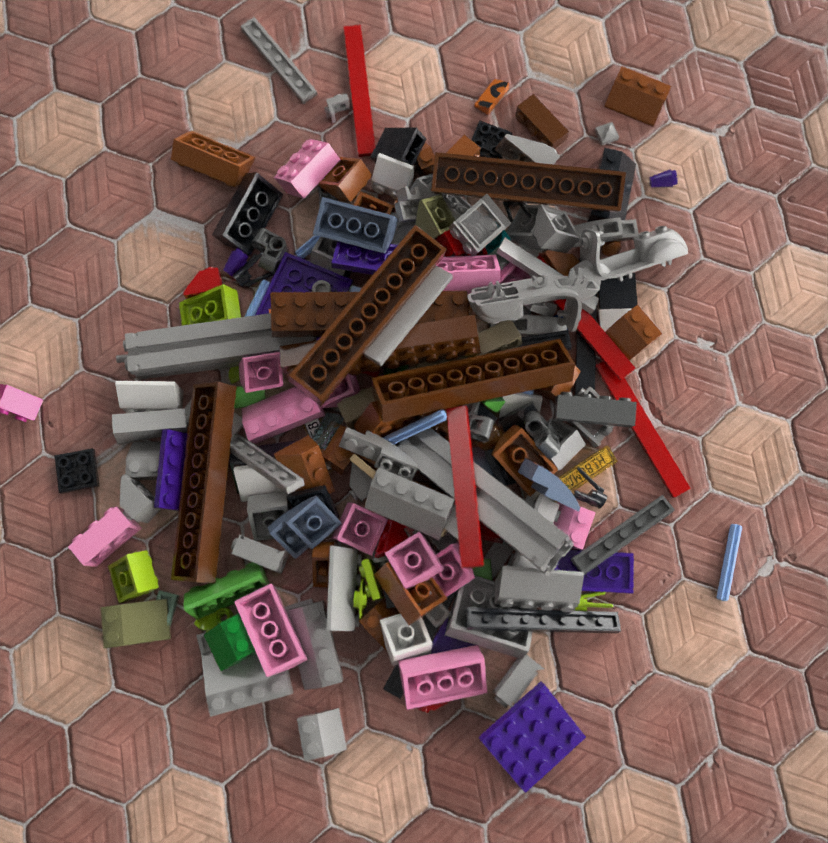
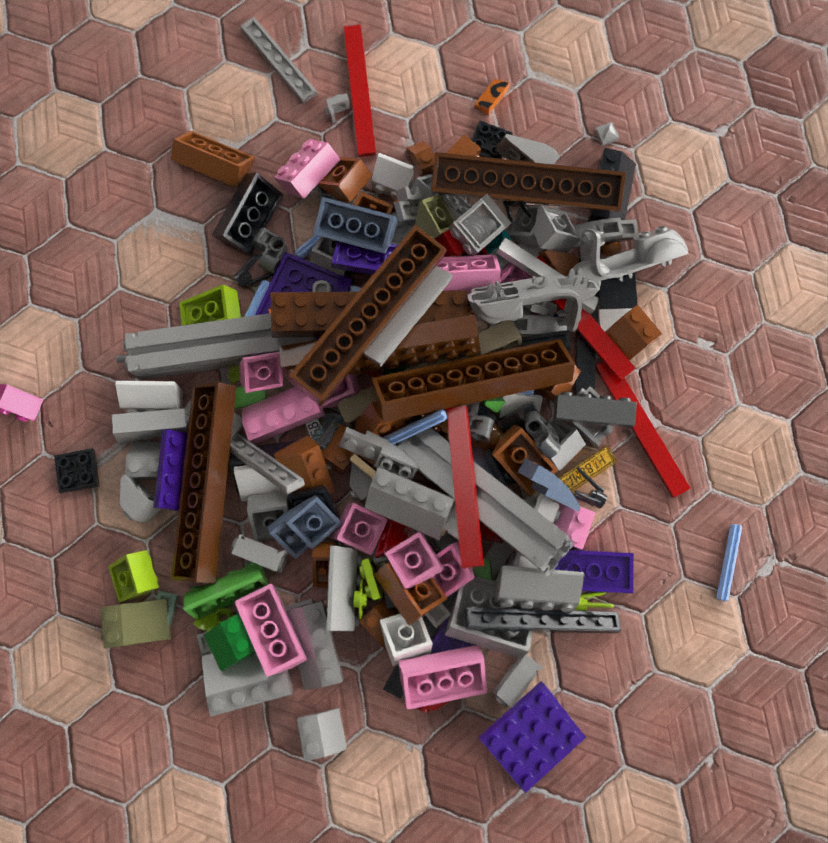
bright pink brick [68,506,142,567] -> none
red slope [183,267,223,299] -> none
dark purple cone [223,248,249,276] -> none
black brick [370,127,426,166] -> none
reddish brown brick [515,94,569,149] -> none
dark grey tile [570,495,675,575] -> none
dark orange slope [604,66,671,127] -> none
dark purple cone [649,169,678,188] -> none

